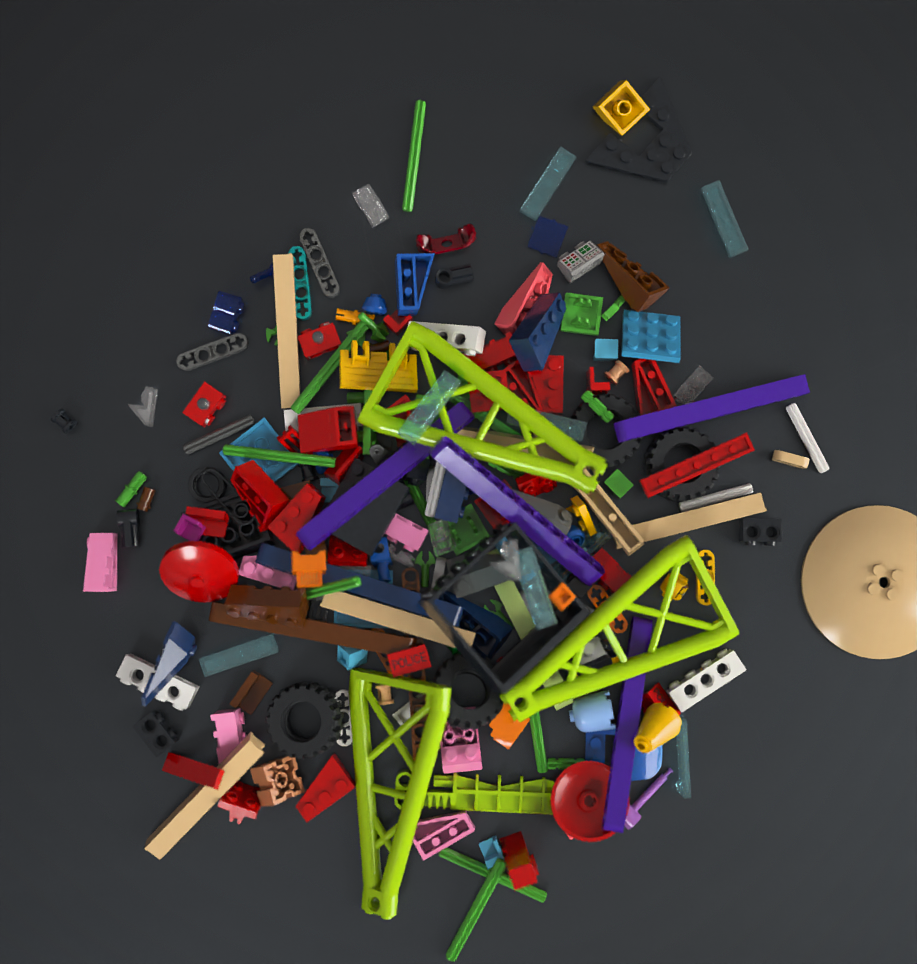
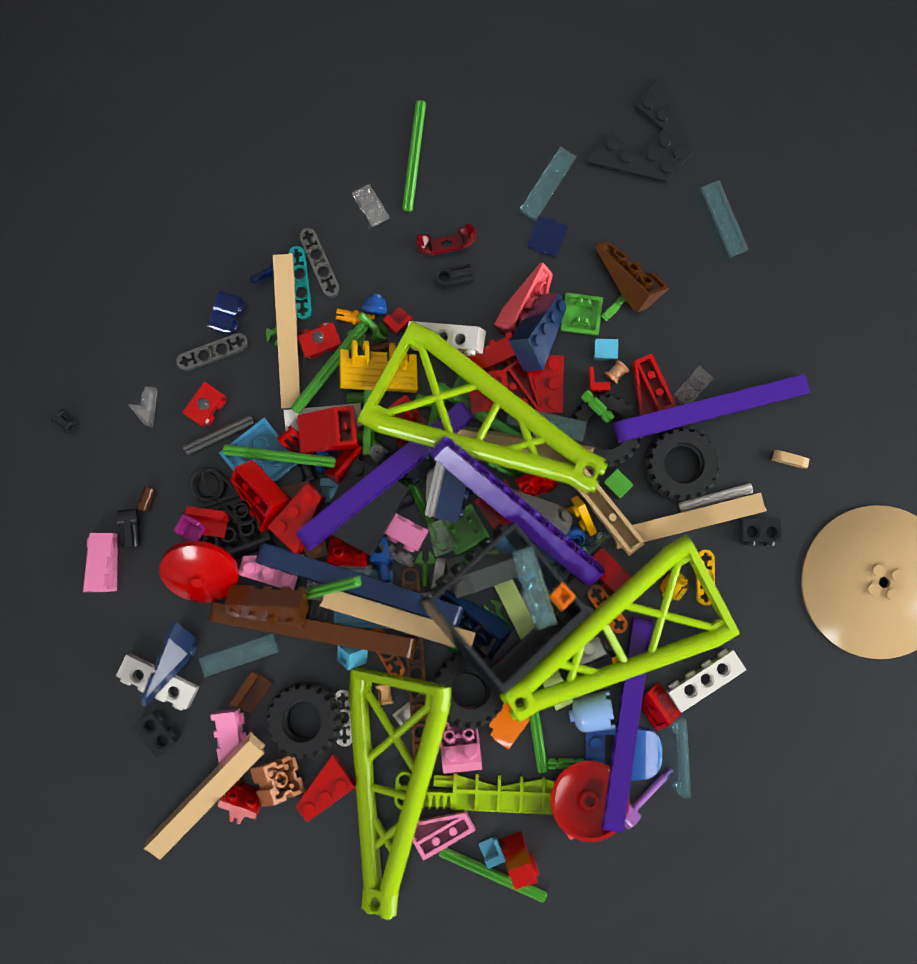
bright green axle [115,471,147,507] -> none
red tile [162,752,225,790] -> none
orange piece [292,551,326,588] -> none
red panel [387,644,431,677] -> none
blue wedge [395,253,435,316] -> none
clear light blue plate [398,370,461,445] -> none
bright green axle [446,858,506,962] -> none
clear slope [490,540,521,581] -> none
slope [557,241,605,284] -> none
yellow slope [593,80,650,136] -> none
dark azure plate [621,310,681,363] -> none
yellow cone [634,702,682,753] -> none
red tile [639,433,755,498] -> none
white axle [786,403,829,473] -> none

